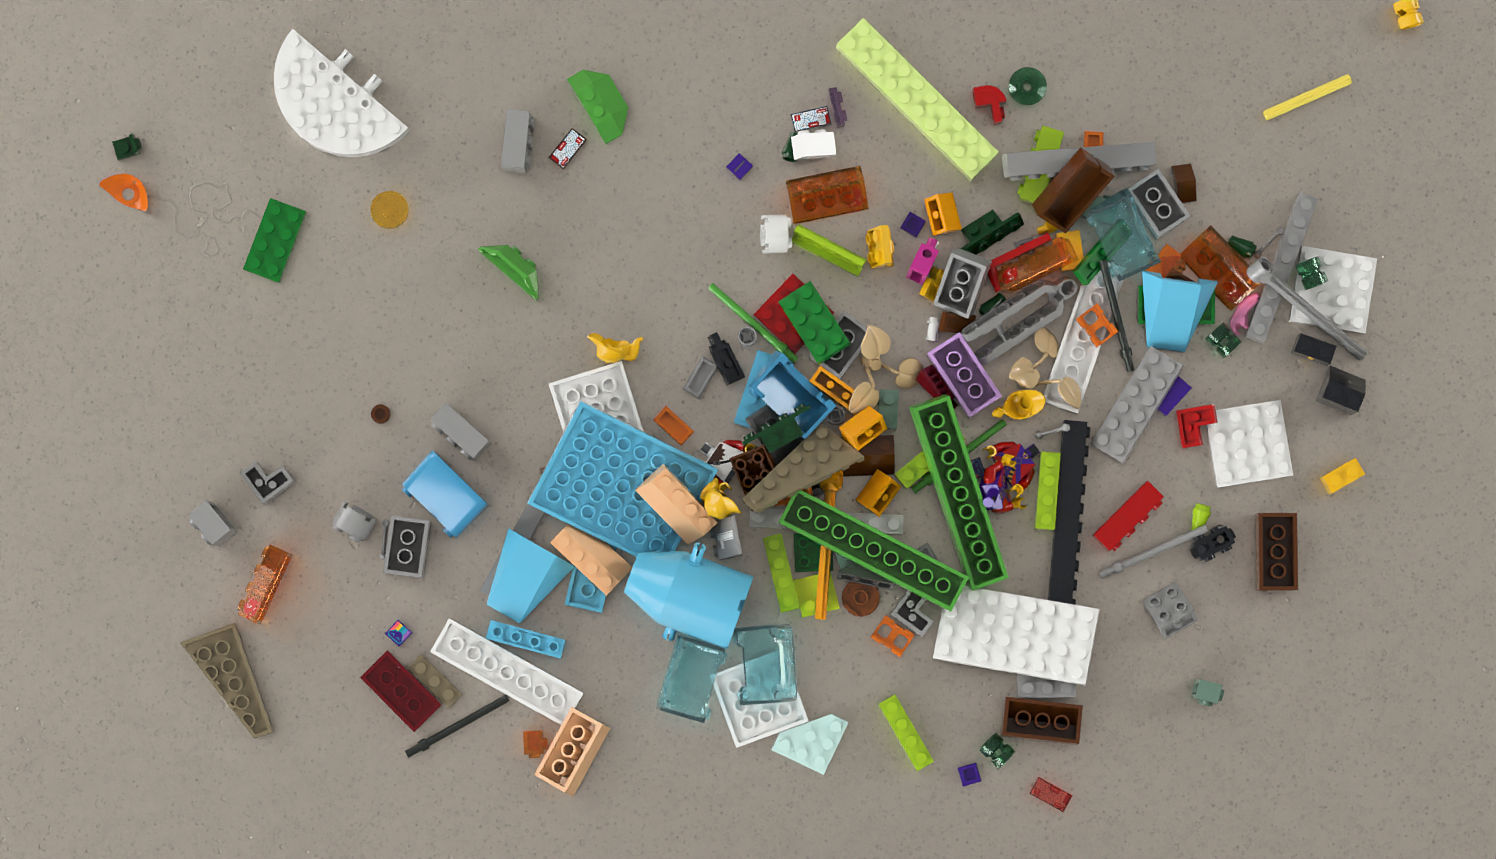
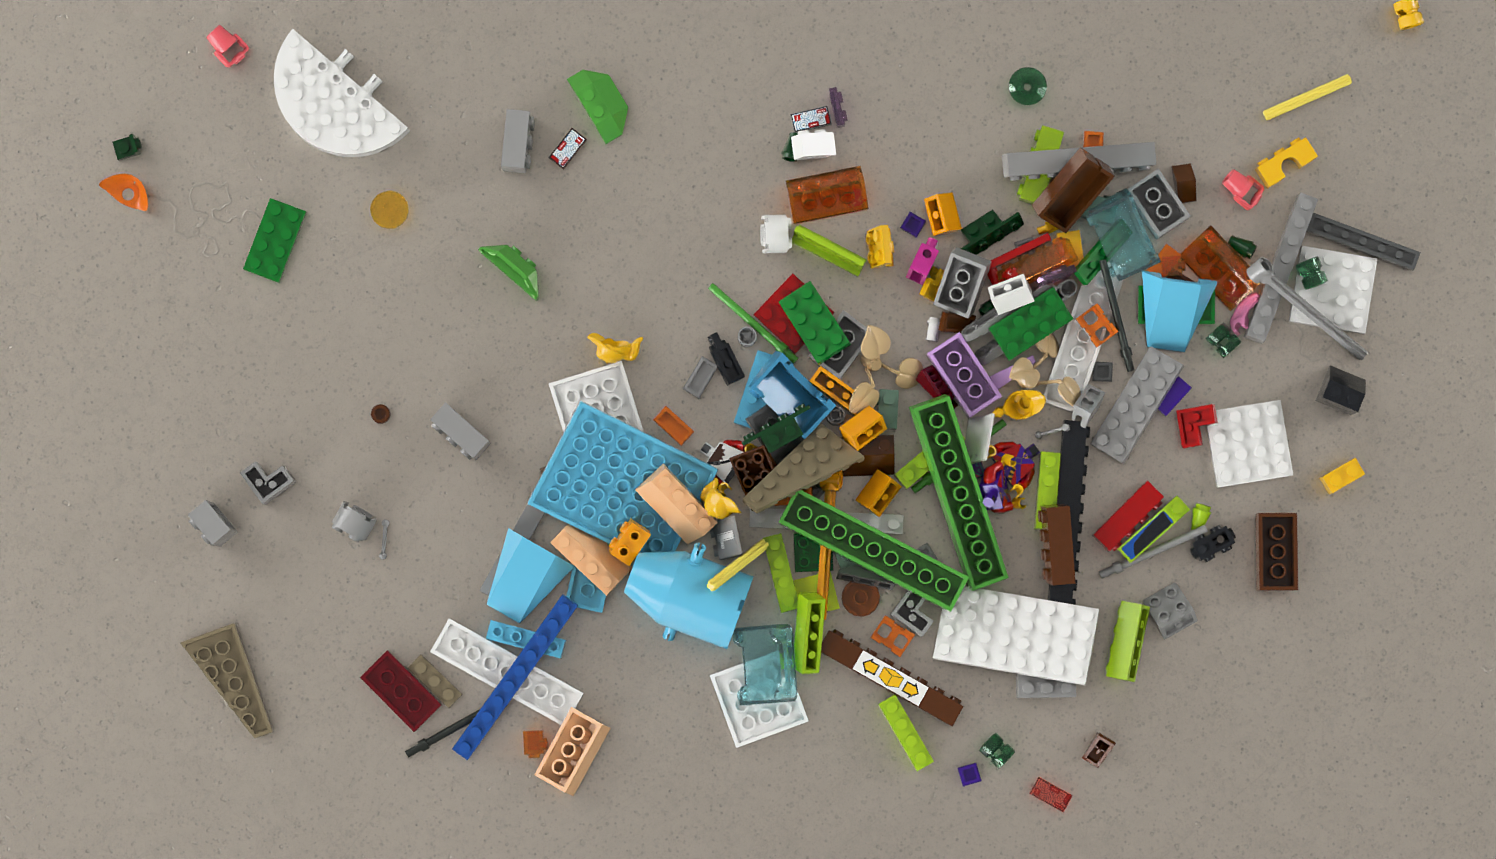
clear orange slope [237,544,293,624] -> none
light grey brick [383,515,431,579] -> none
tile [385,620,412,647] -> none
dark azure windscreen [402,450,489,538] -> none
clear light blue windscreen [656,635,727,723] -> none
dark purple tile [726,153,753,180] -> none
light aqua plate [772,714,848,775] -> none
yellowish green brick [836,18,999,182] -> none
red brick [972,85,1006,125] -> none
reddish brown slope [1000,697,1083,745] -> none
sand green brick [1191,679,1224,707] -> none
light grey hinge [1254,227,1284,258] -> none
black brick [1291,333,1337,366] -> none
none -> coral piece [206,25,249,68]
none -> blue plate [452,594,578,760]
none -> light orange brick [609,518,651,566]
none -> light yellow axle [707,539,769,591]
none -> lime brick [792,592,826,674]
none -> brick [821,629,964,726]
none -> white container [965,413,995,464]
none -> white brick [988,274,1034,315]
none -> green plate [988,286,1073,361]
none -> lavender piece [990,355,1036,390]
none -> plate [1035,264,1077,288]
none -> reddish brown brick [1038,504,1076,585]
none -> light grey hinge [1072,384,1105,428]
none -> reddish brown slope [1082,732,1116,768]
none -> dark grey tile [1092,362,1113,382]
none -> lime brick [1106,601,1150,682]
none -> slope [1118,495,1190,563]
none -> coral piece [1222,169,1264,210]
none -> yellow arch [1255,137,1318,189]
none -> dark grey plate [1306,213,1421,271]

